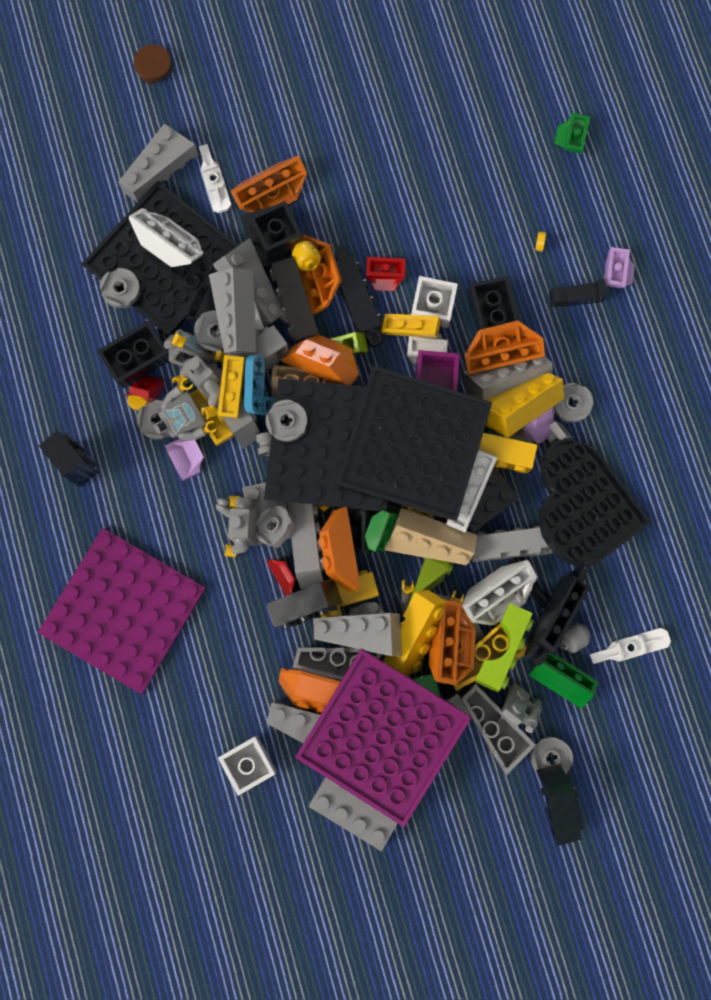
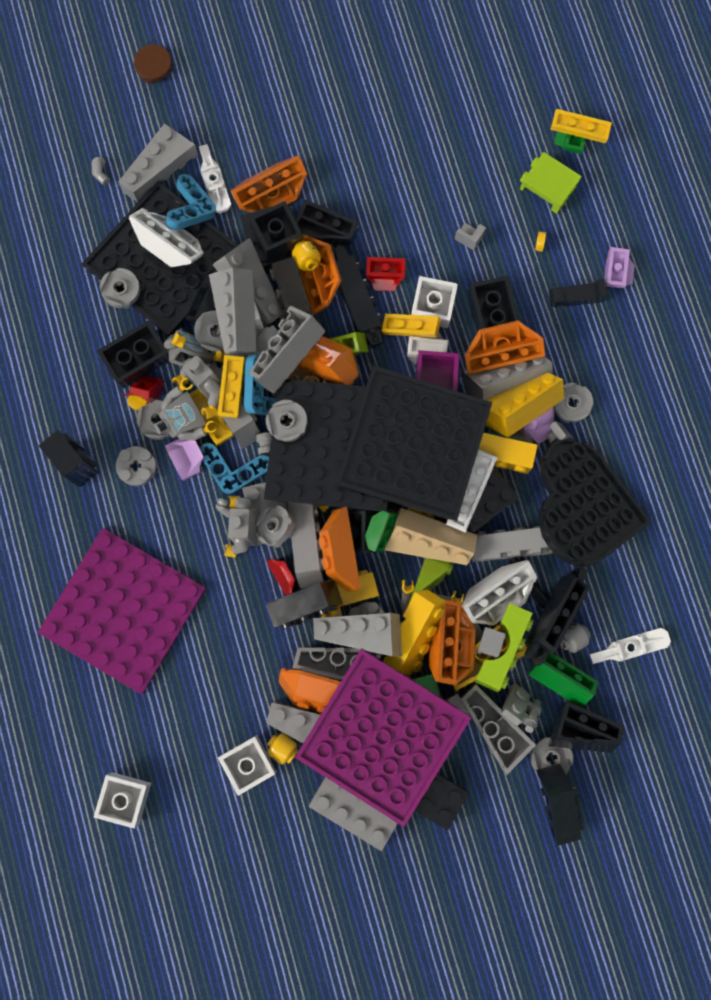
none -> light grey arm [91,157,110,186]
none -> white brick [94,772,151,829]
none -> light grey plate [116,446,157,487]
none -> dark azure beam [166,174,216,230]
none -> dark azure beam [200,443,269,495]
none -> light grey wedge [249,305,325,393]
none -> yellow head [267,733,298,765]
none -> black wedge [296,199,359,245]
none -> black brick [414,773,469,831]
none -> light grey panel [455,223,486,251]
none -> light grey panel [477,627,506,658]
none -> lime panel [520,152,582,214]
none -> black wedge [548,701,625,753]
none -> yellow plate [550,109,612,143]

